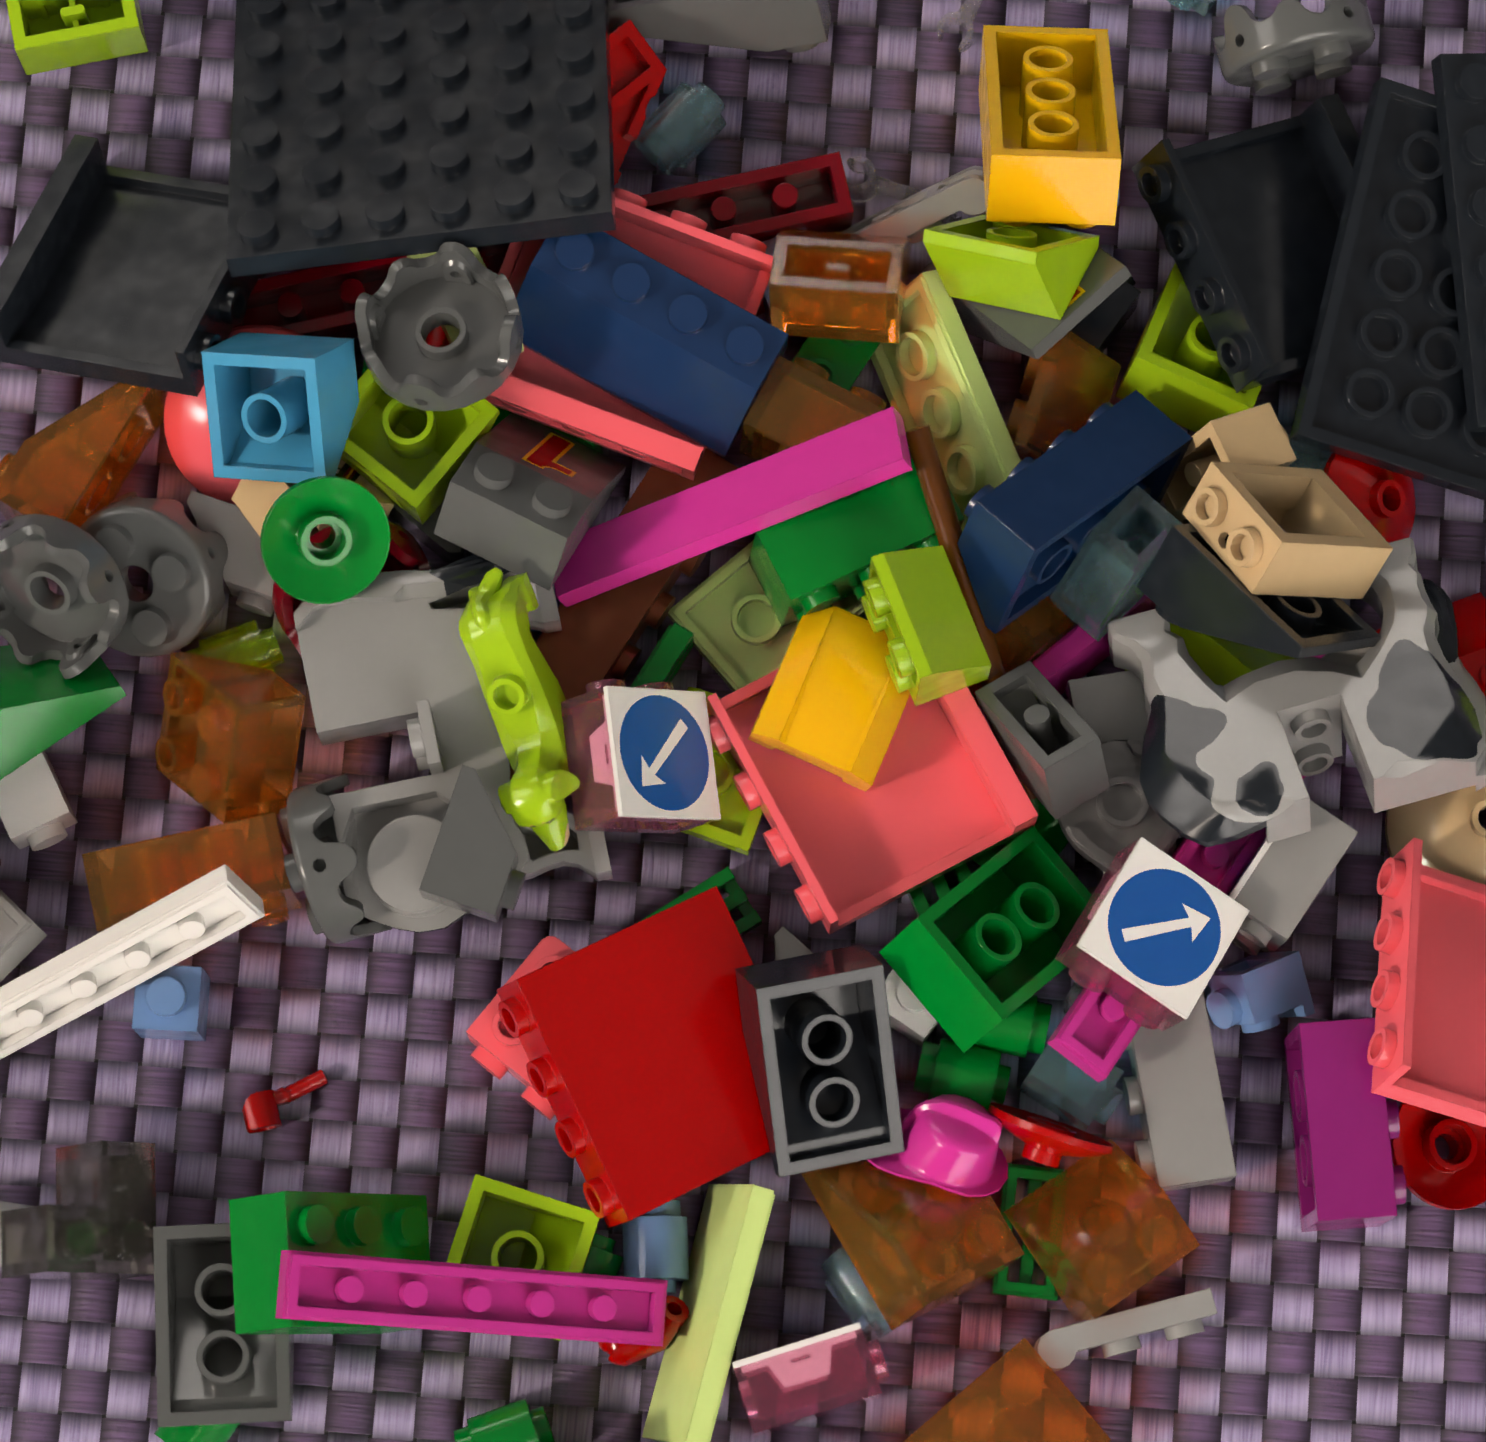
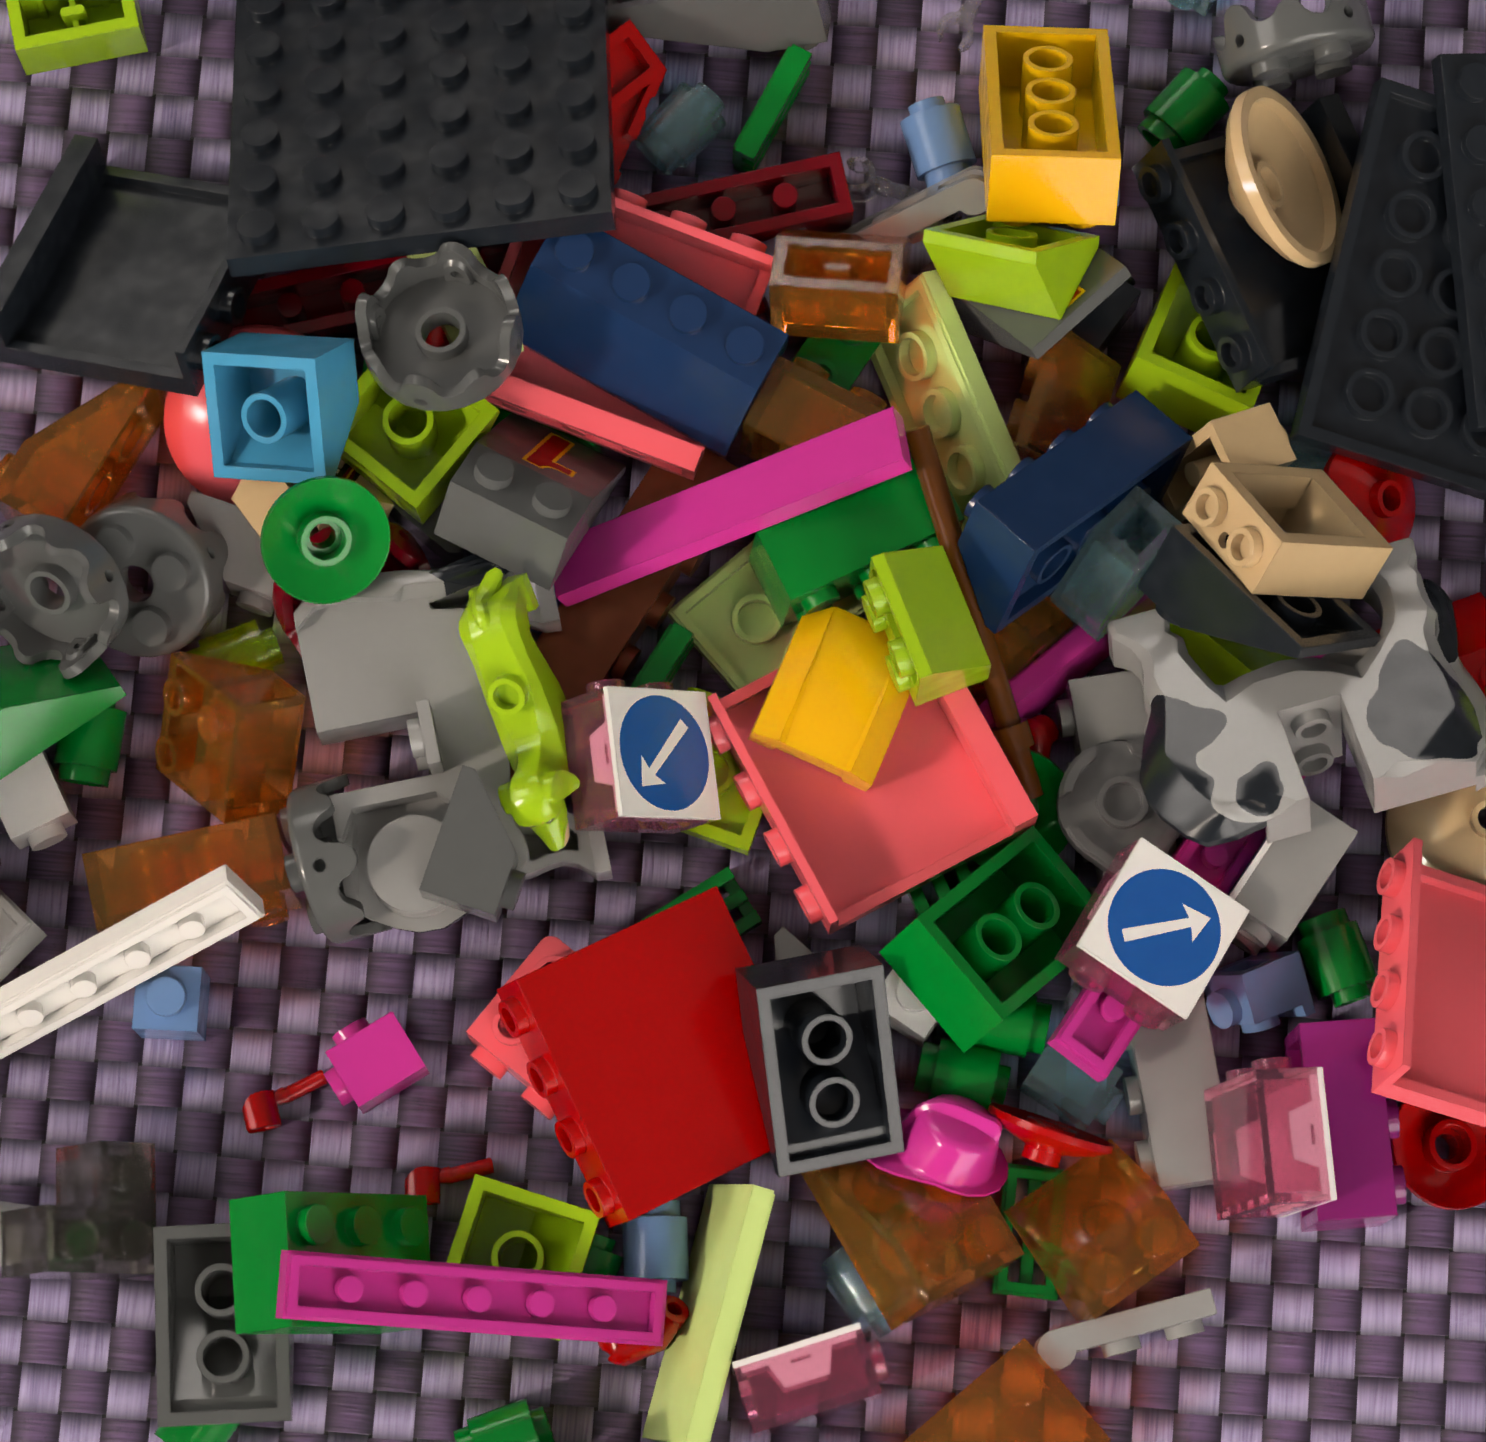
dark grey slope [975,660,1110,819] -> none
none -> green brick [54,703,127,788]
none -> dark pink brick [323,1011,430,1114]
none -> red hand [405,1158,494,1205]
none -> green tile [732,44,812,173]
none -> medium blue brick [900,96,977,188]
none -> green brick [1137,67,1229,149]
none -> clear pink piece [1204,1057,1337,1221]
none -> tan dish [1225,86,1342,268]
none -> green brick [1296,908,1378,1008]

